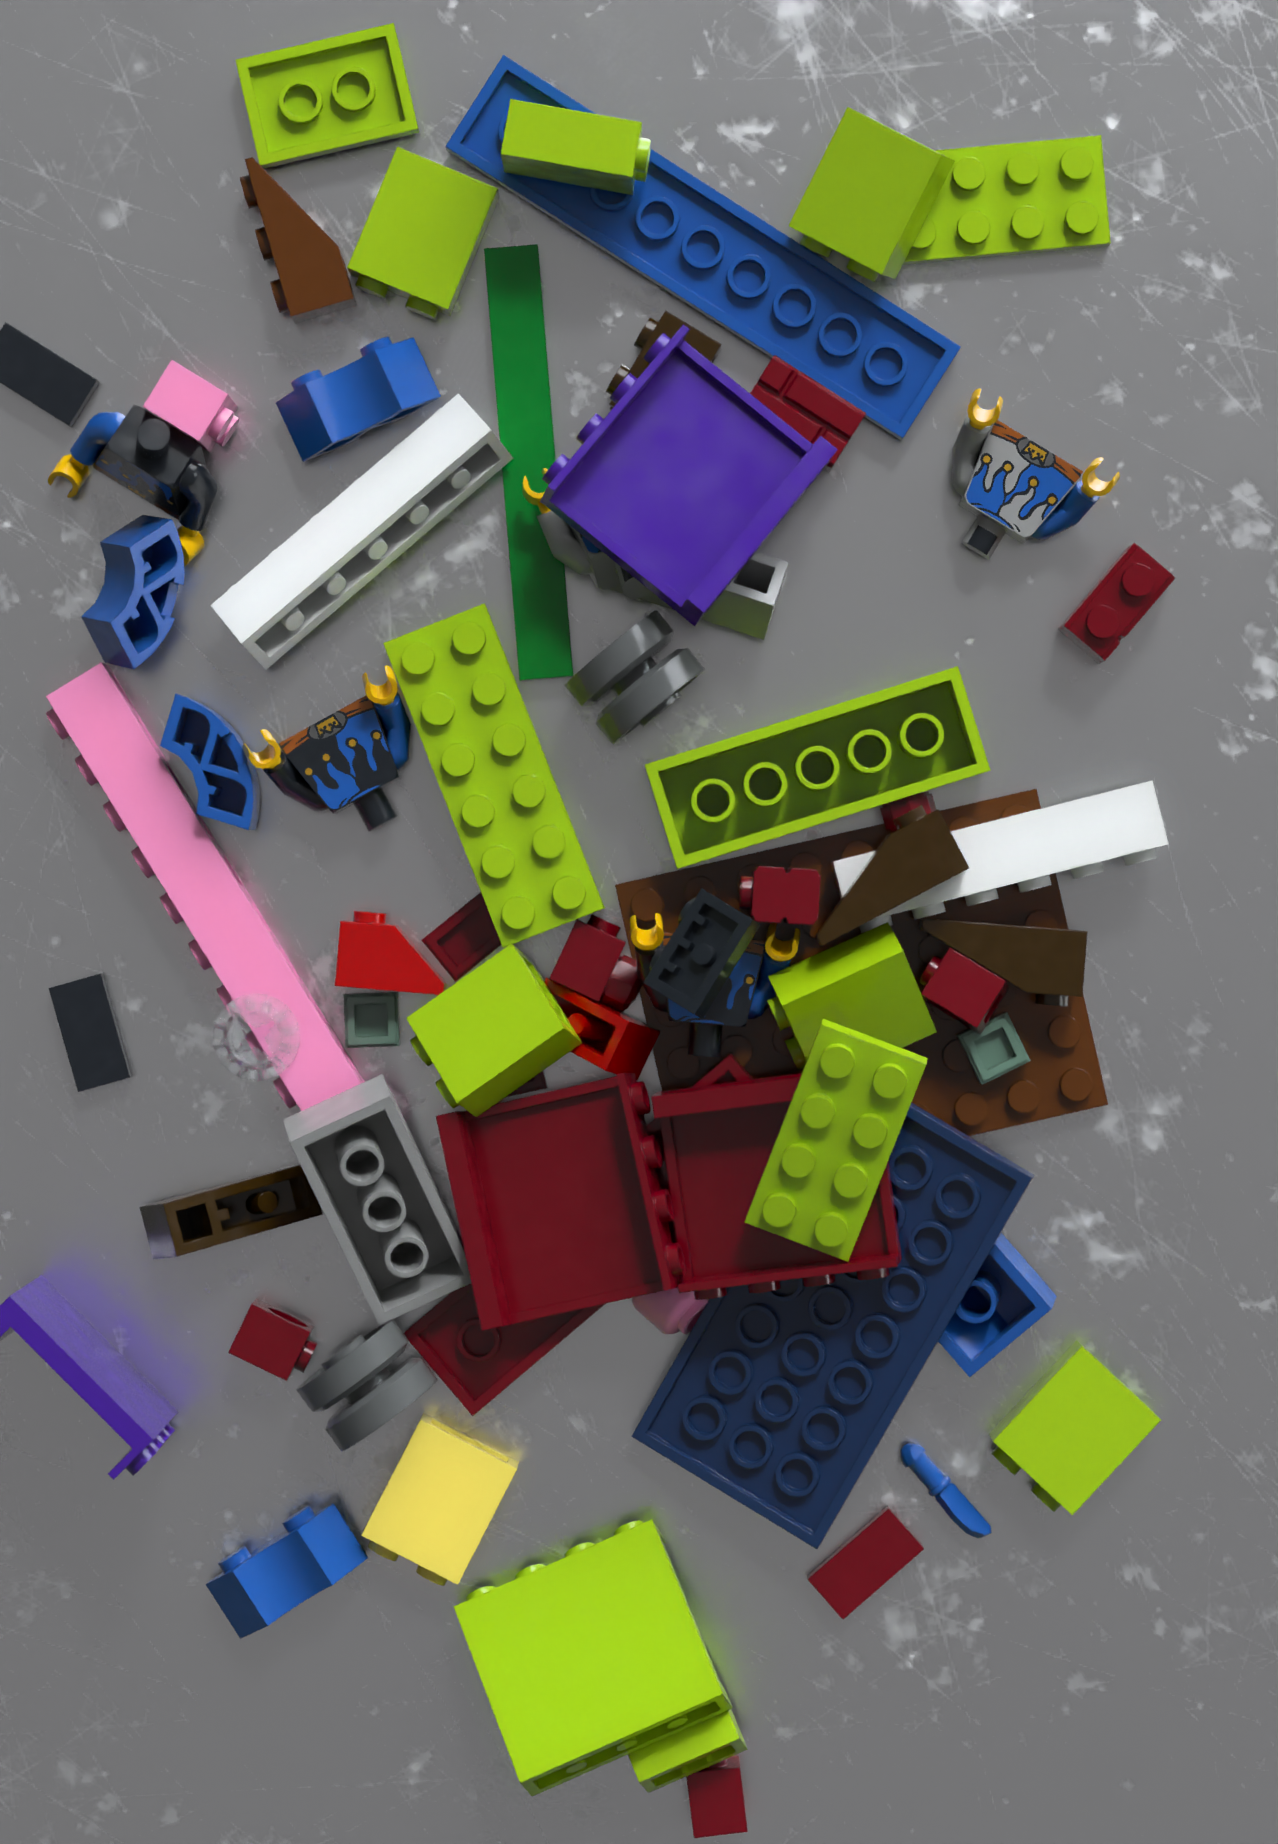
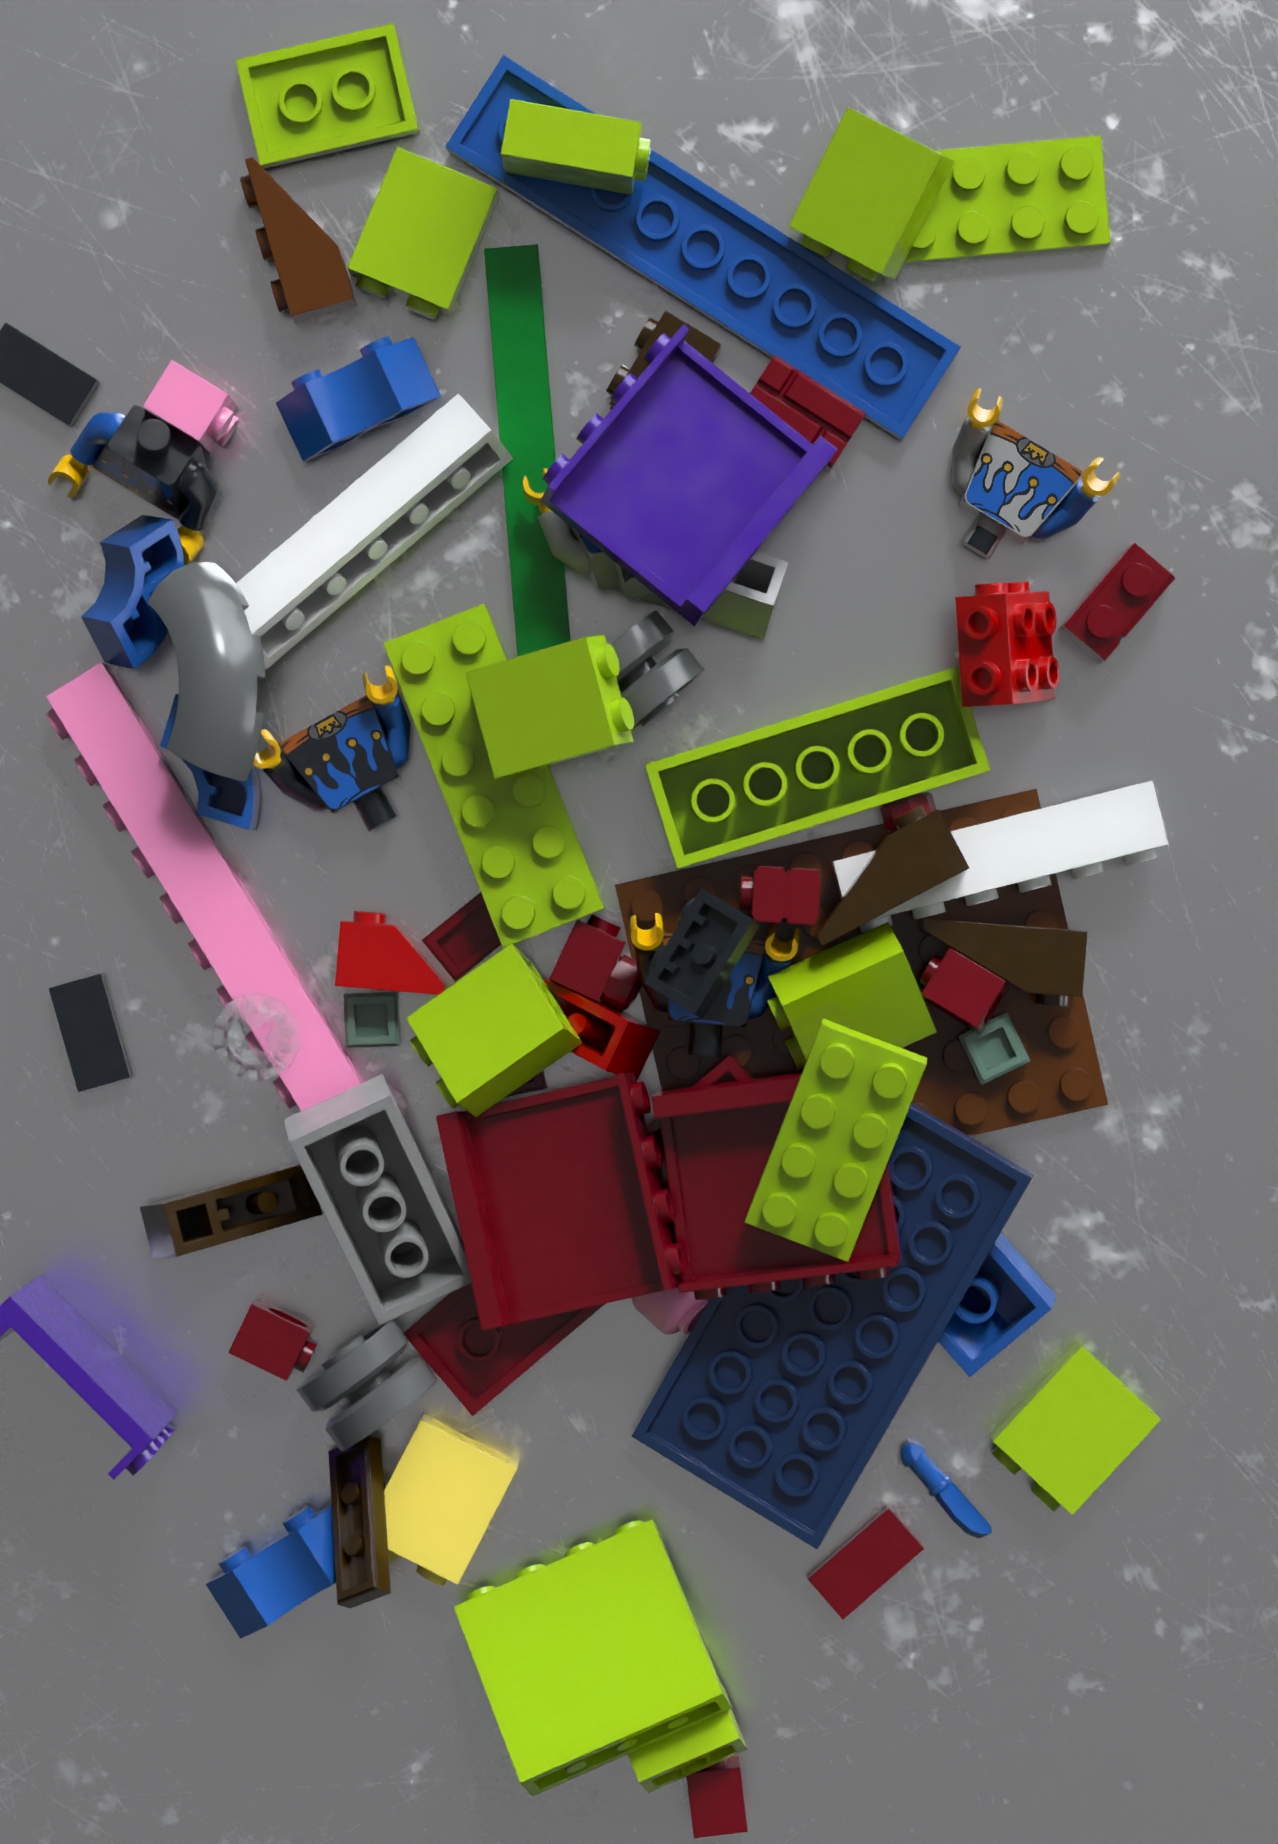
none -> dark grey brick [147,562,266,781]
none -> dark brown tile [328,1435,391,1609]
none -> lime brick [466,635,634,779]
none -> red brick [955,581,1060,707]

